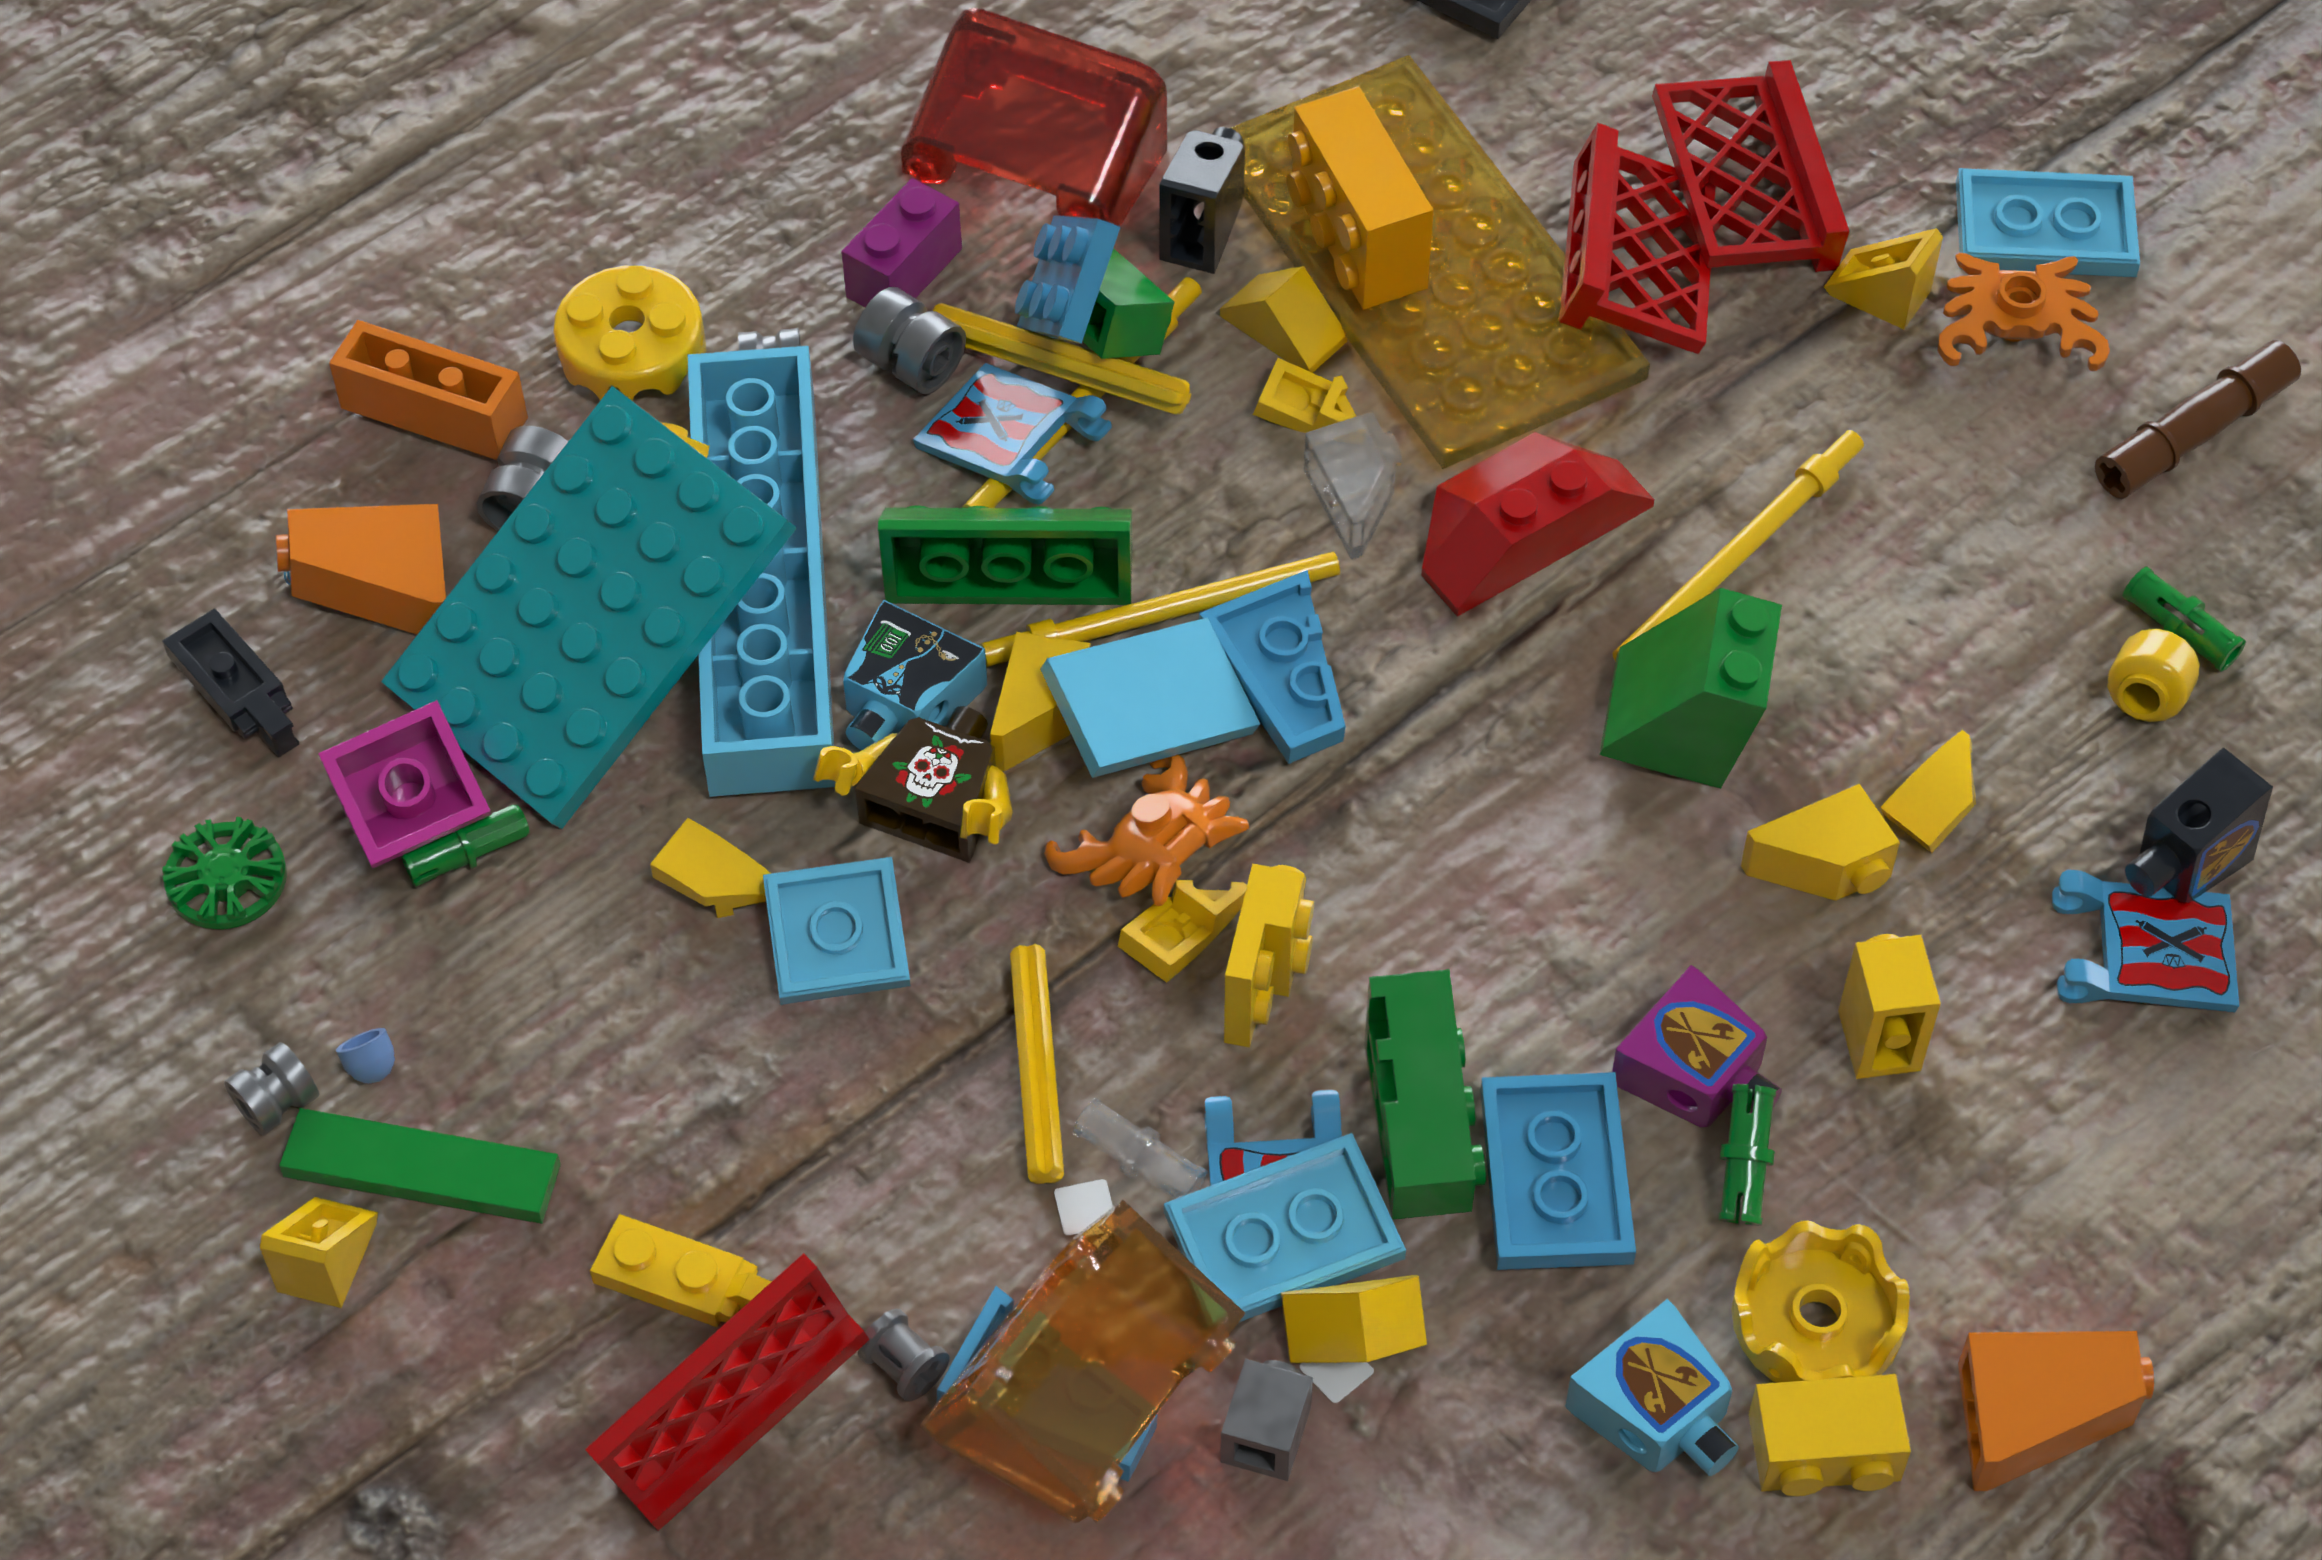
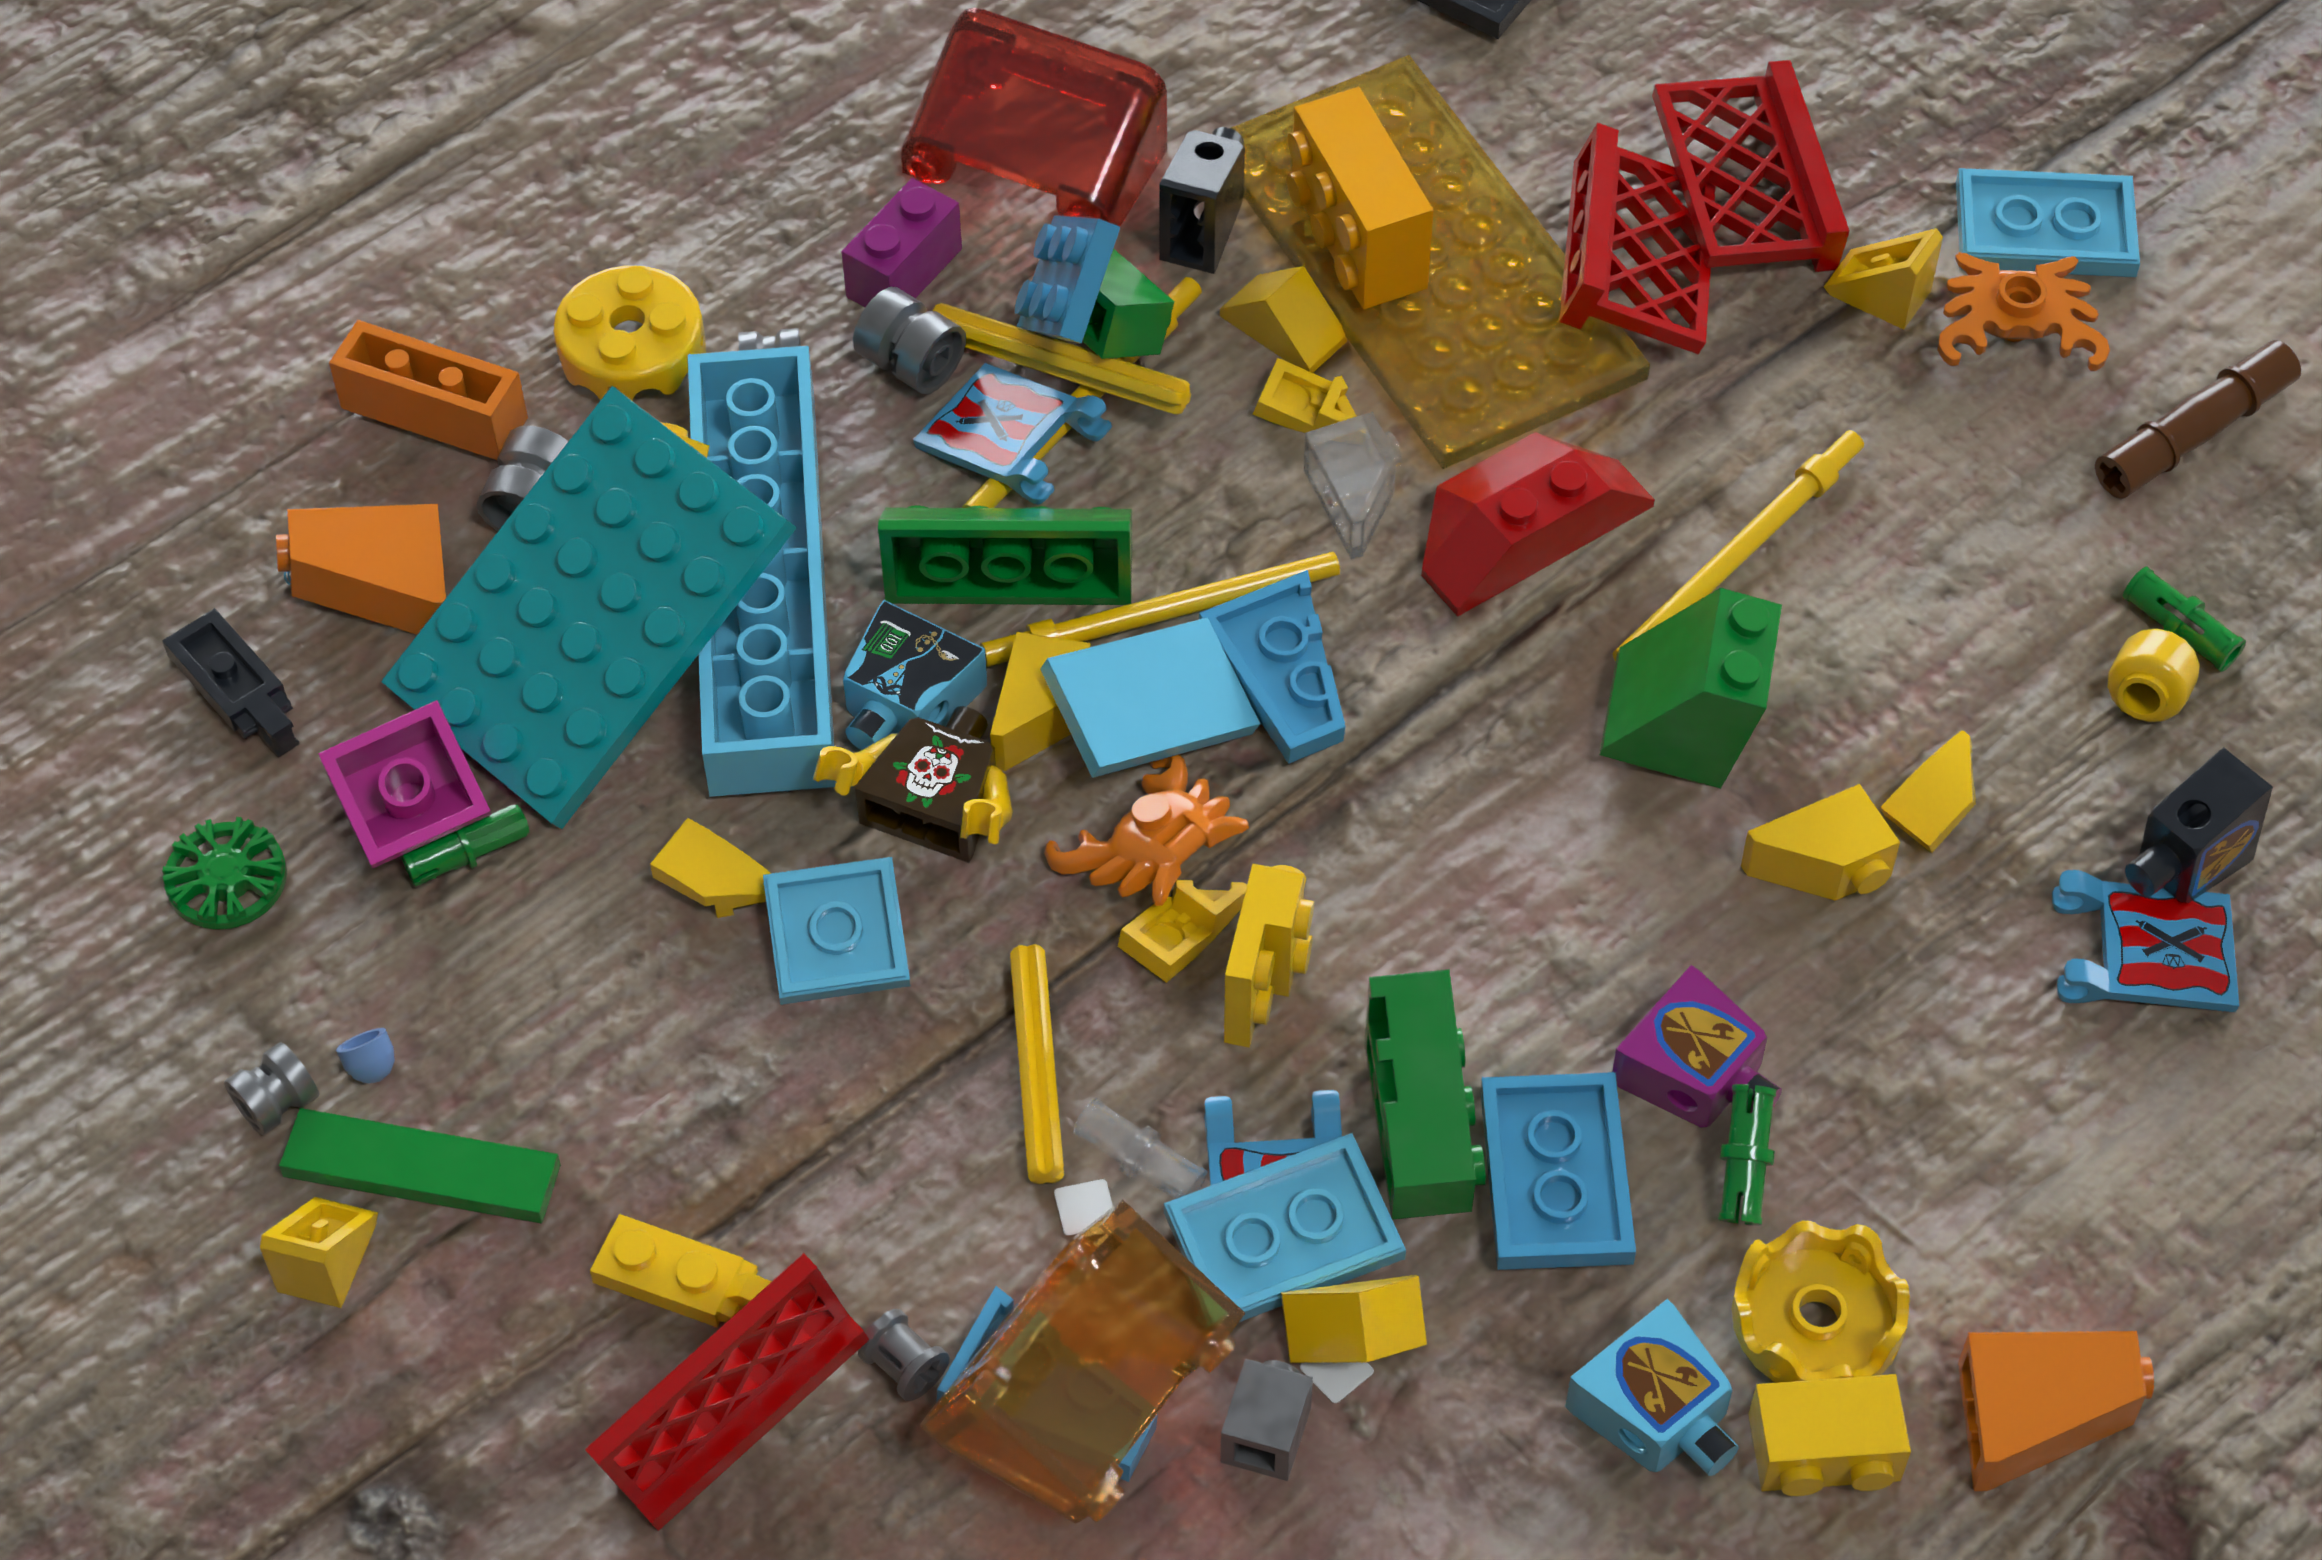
yellow brick [1838,934,1941,1079] -> none

